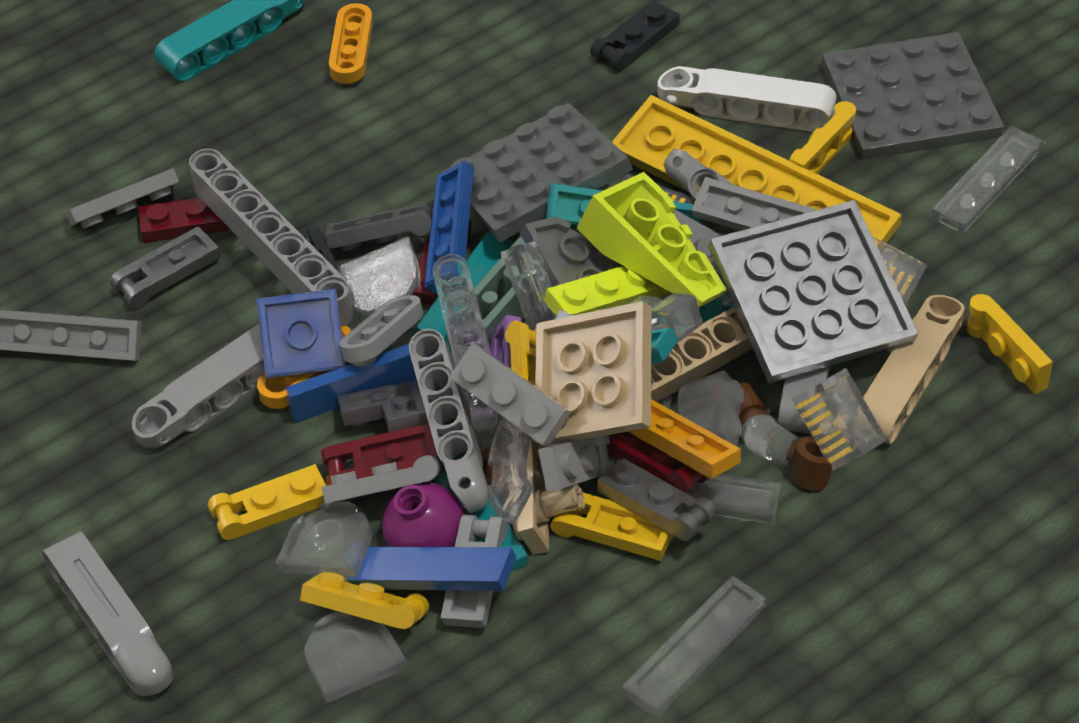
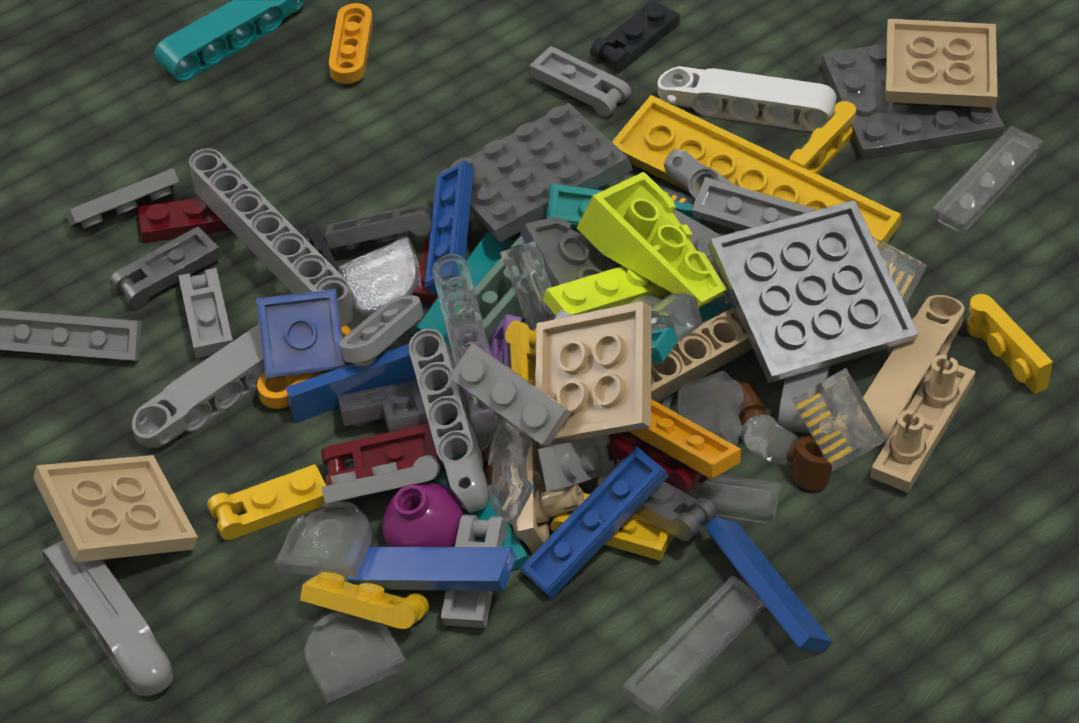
none -> tan plate [34,455,198,563]
none -> light grey plate [178,268,233,358]
none -> blue tile [519,446,669,599]
none -> light grey plate [529,46,631,117]
none -> blue tile [705,516,833,653]
none -> tan plate [870,355,976,493]
none -> tan plate [885,19,998,108]

